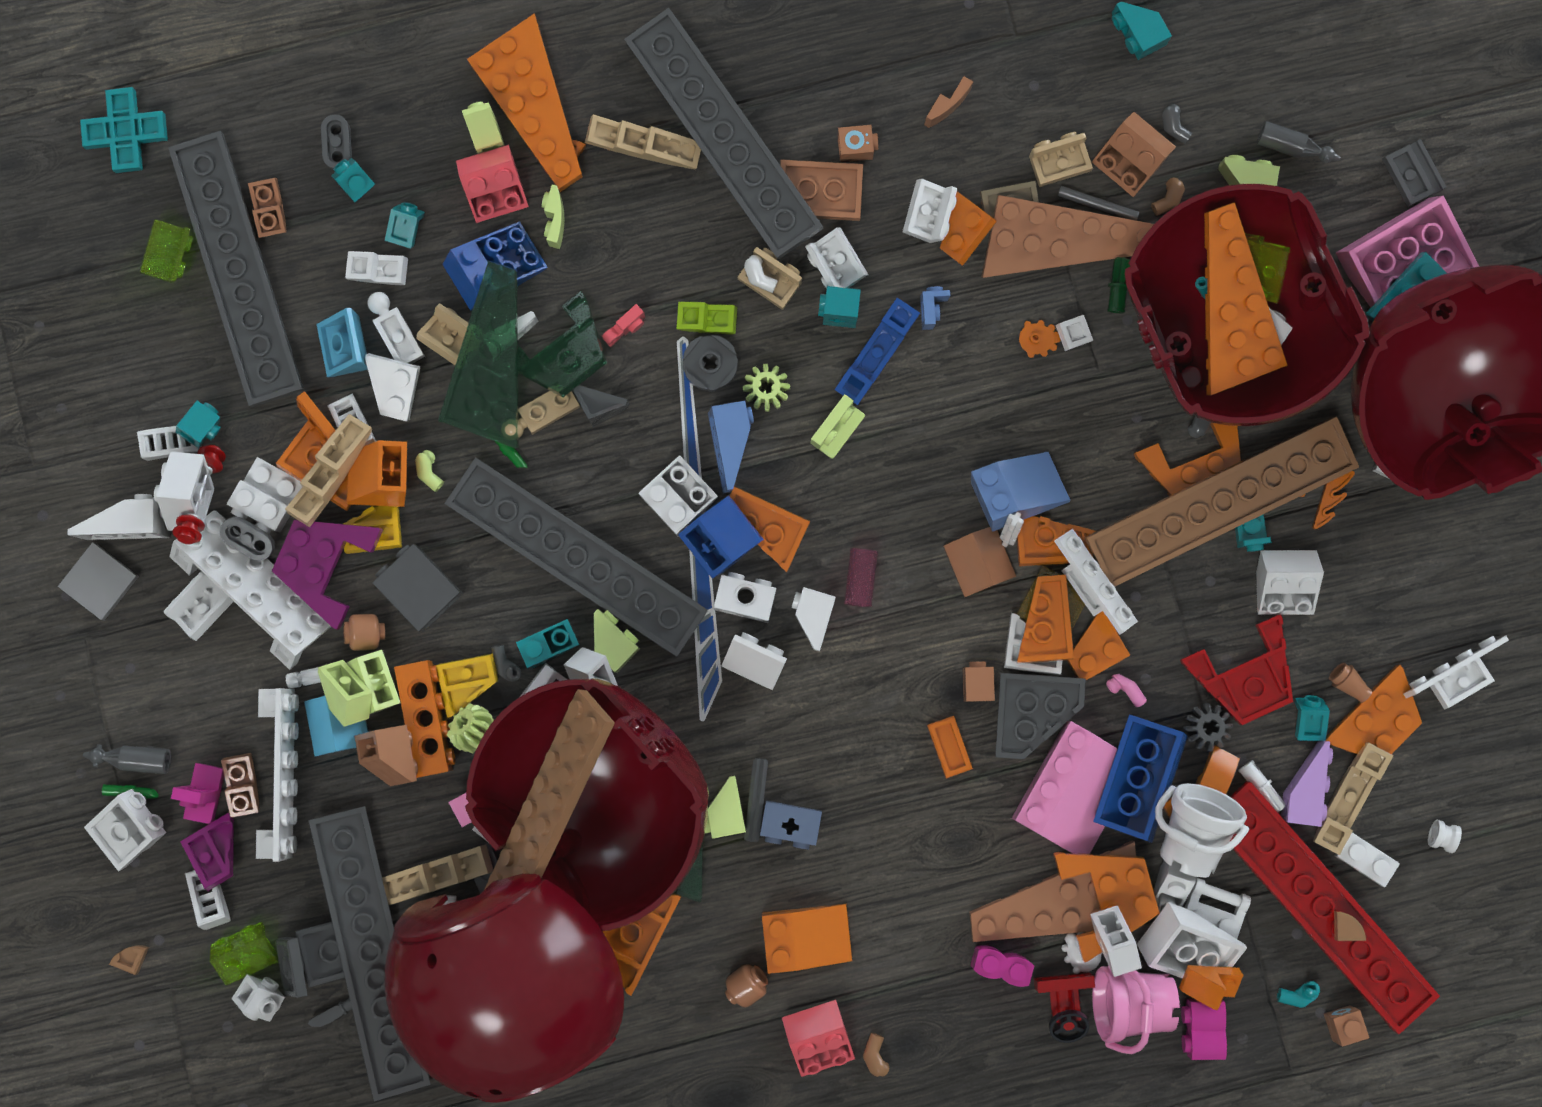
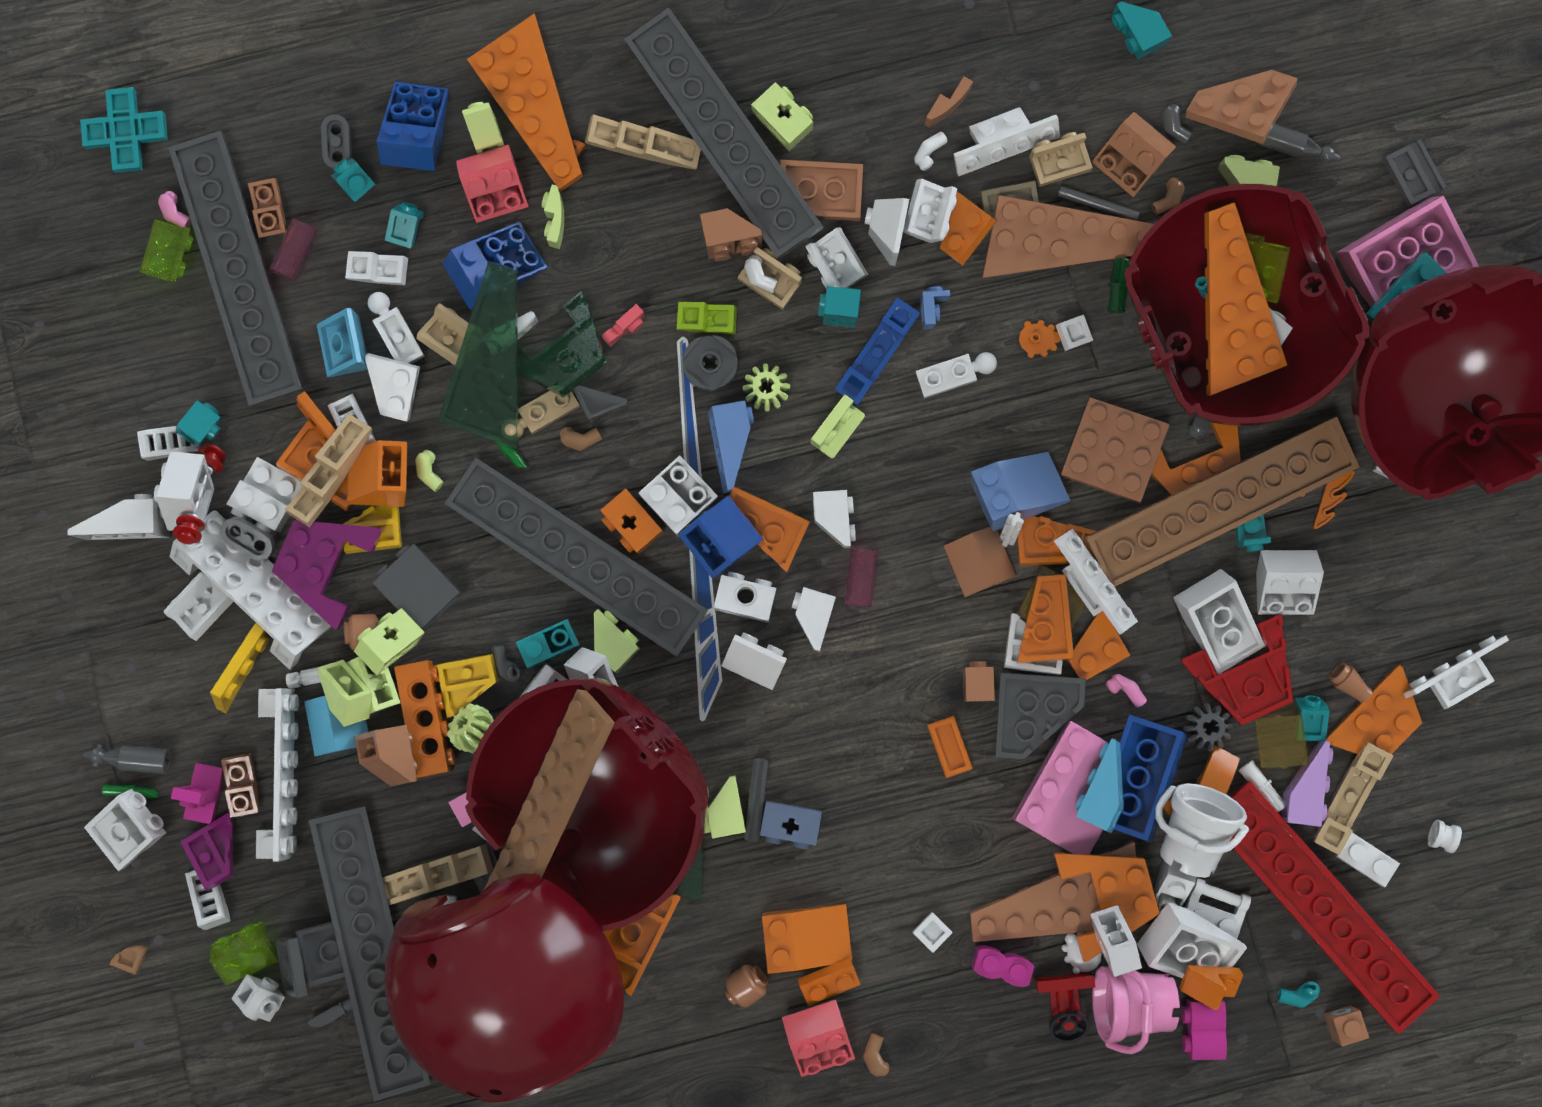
light grey tile [58,542,139,621] -> none
nougat brick [837,125,878,162] -> none
medium nougat tile [1334,911,1366,941] -> none
none -> bright pink arm [158,191,191,230]
none -> yellow wing [210,623,269,714]
none -> clear pink pin [269,219,318,281]
none -> yellowish green brick [354,608,425,675]
none -> blue slope [377,82,449,171]
none -> medium nougat arm [559,427,603,451]
none -> orange brick [600,488,664,555]
none -> nougat slope [700,208,762,261]
none -> yellowish green brick [751,82,813,151]
none -> orange plate [797,958,861,1006]
none -> white slope [813,490,856,548]
none -> white slope [865,198,909,266]
none -> white plate [912,911,953,953]
none -> white arm [914,132,947,171]
none -> white plate [916,352,997,399]
none -> white bracket [954,107,1060,176]
none -> nougat plate [1061,397,1170,504]
none -> medium azure slope [1075,738,1124,833]
none -> white slope [1173,569,1265,674]
none -> nougat plate [1186,70,1298,144]
none -> clear yellow piece [1255,714,1308,769]

